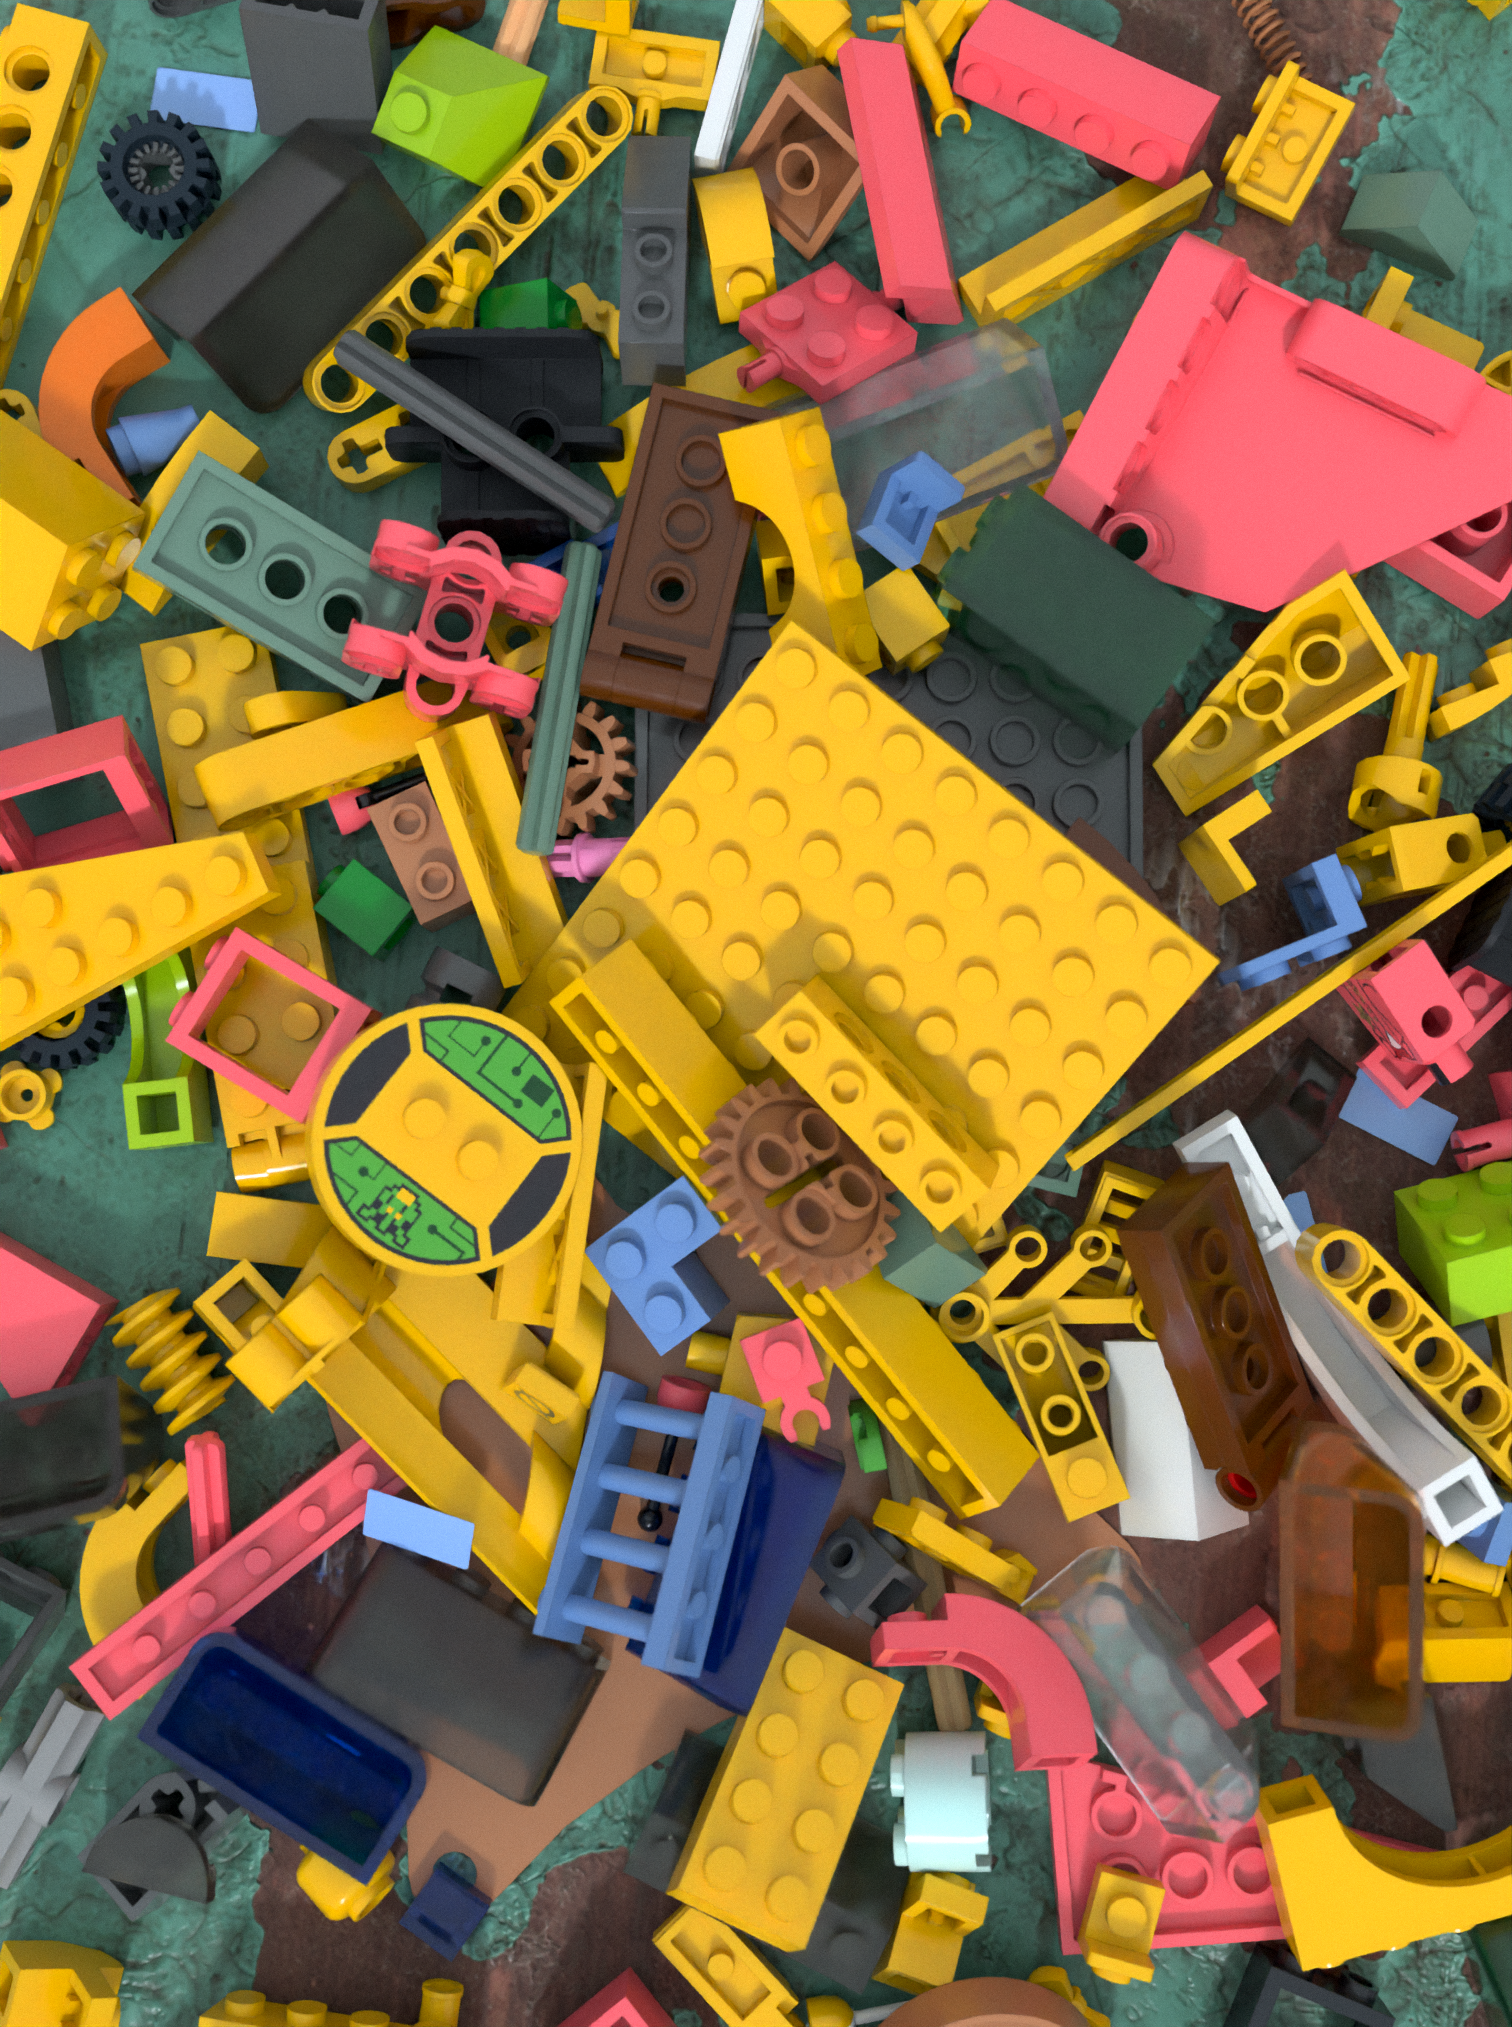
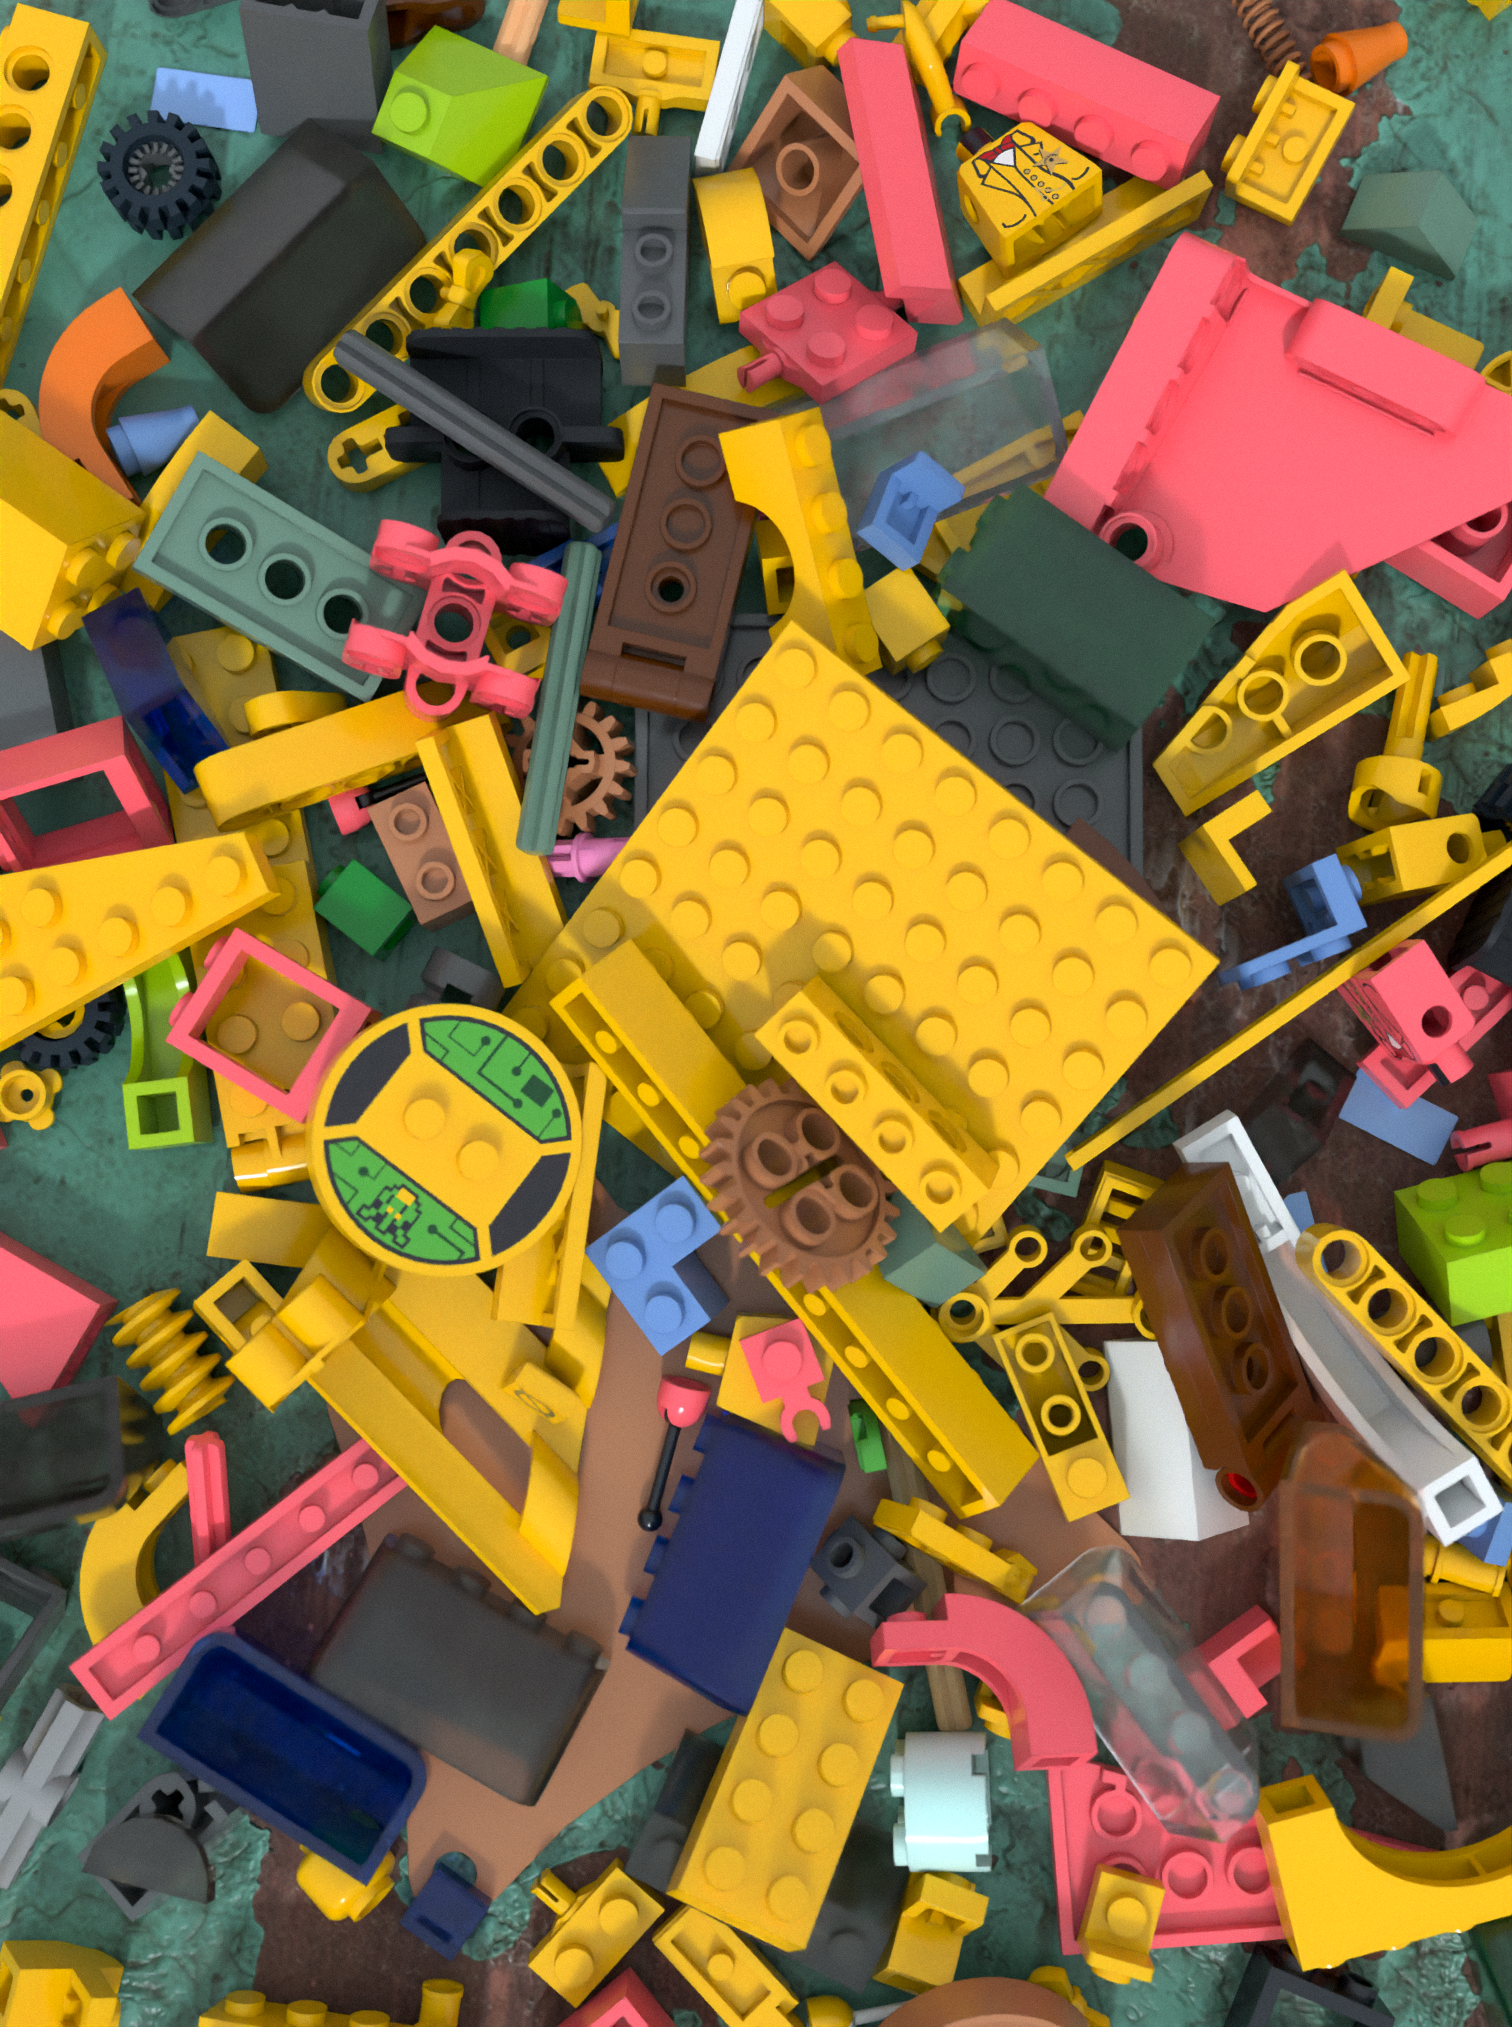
light blue sticker [363,1489,475,1569] -> none
medium blue fence [532,1371,766,1678] -> none
none -> clear blue slope [81,587,233,795]
none -> yellow plate [528,1857,665,2008]
none -> yellow torso [956,122,1103,280]
none -> orange cone [1310,21,1408,97]

